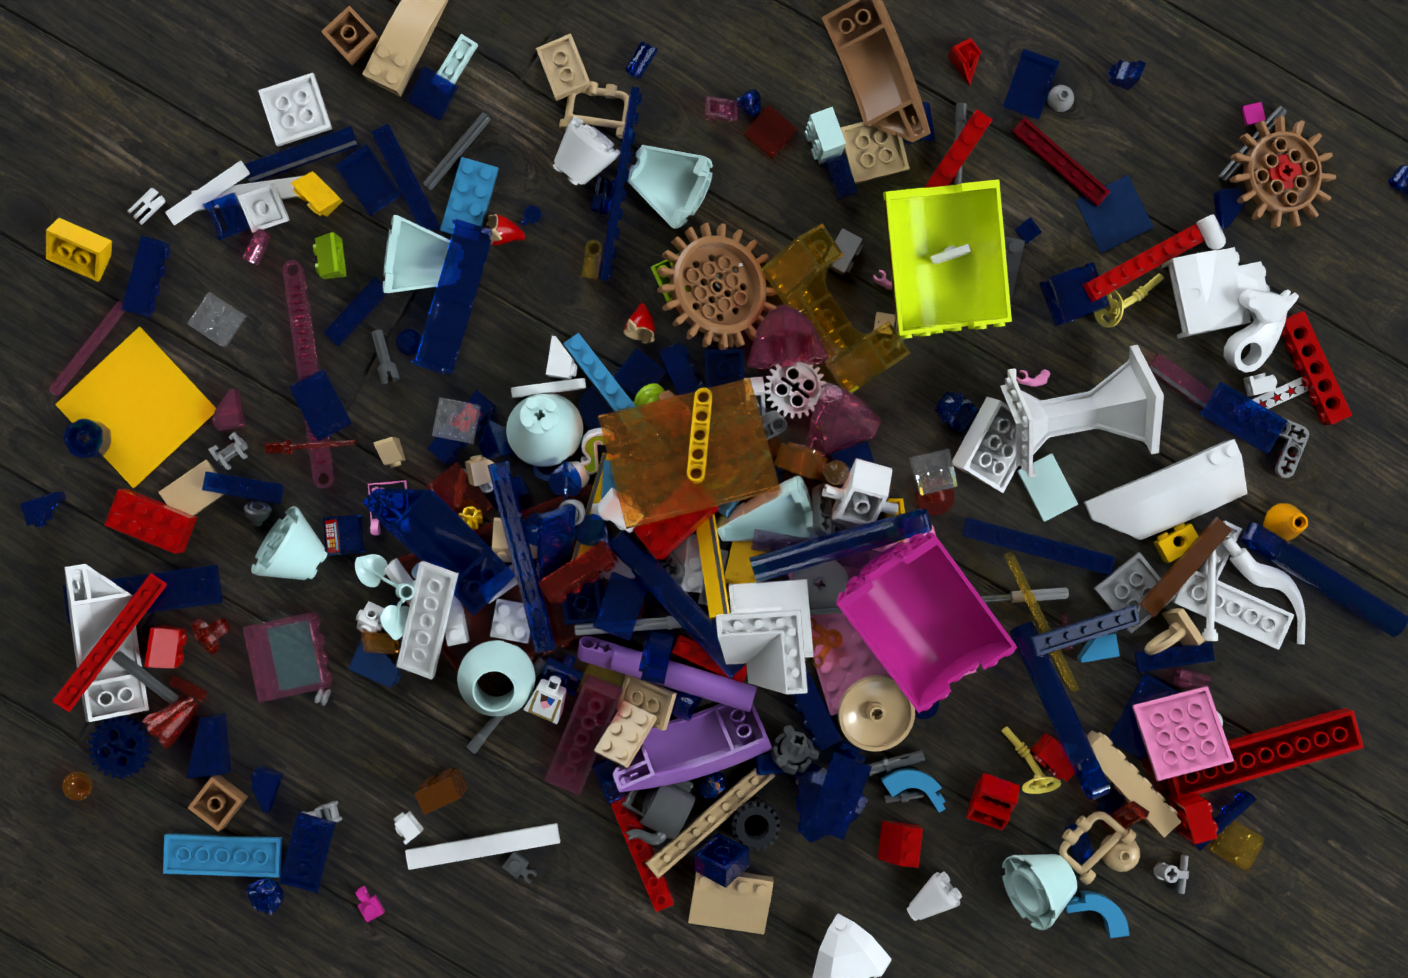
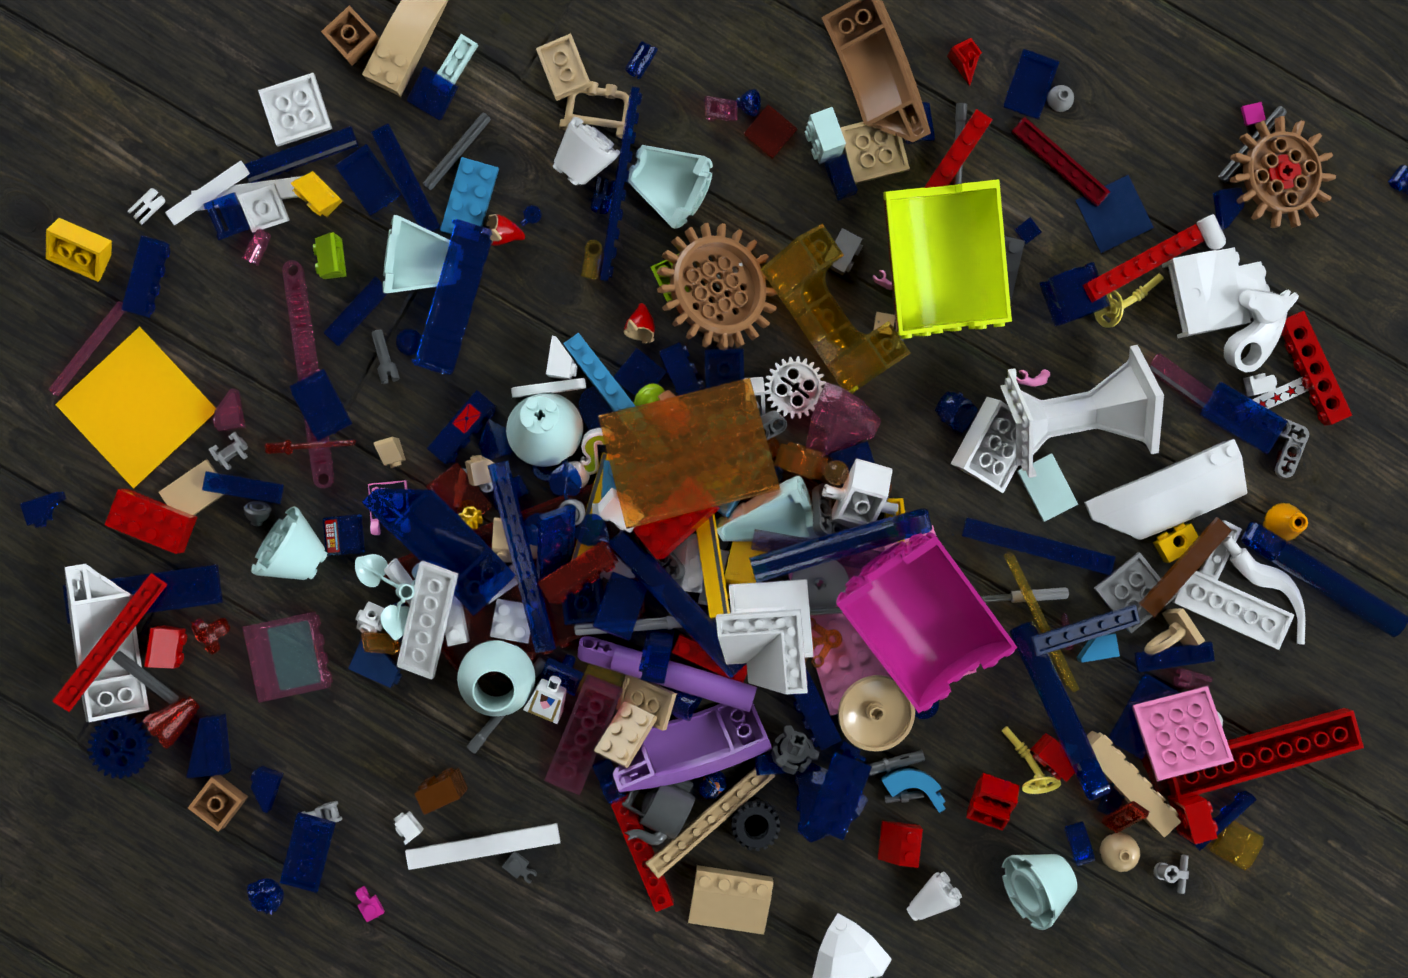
clear orange hair [62,771,93,801] -> none
clear blue brick [64,419,111,458] -> none
dark azure plate [163,833,282,878] -> none
clear red axle [170,676,207,701] -> none
clear brick [187,292,247,347] -> none
light grey bush [315,686,331,706] -> none
clear brick [432,397,481,444] -> none
yellow beam [687,388,712,484] -> none
clear blue brick [695,833,749,888] -> none
clear pink brick [747,304,829,369] -> none
clear slope [908,448,958,495] -> none
clear red tile [915,478,954,515] -> none
white plate [931,244,971,265] -> none
tan bar [1059,811,1136,885] -> none
dark azure arch [1064,890,1130,938] -> none
clear blue arch [1108,59,1146,91] -> none
white piece [1202,550,1218,641] -> none

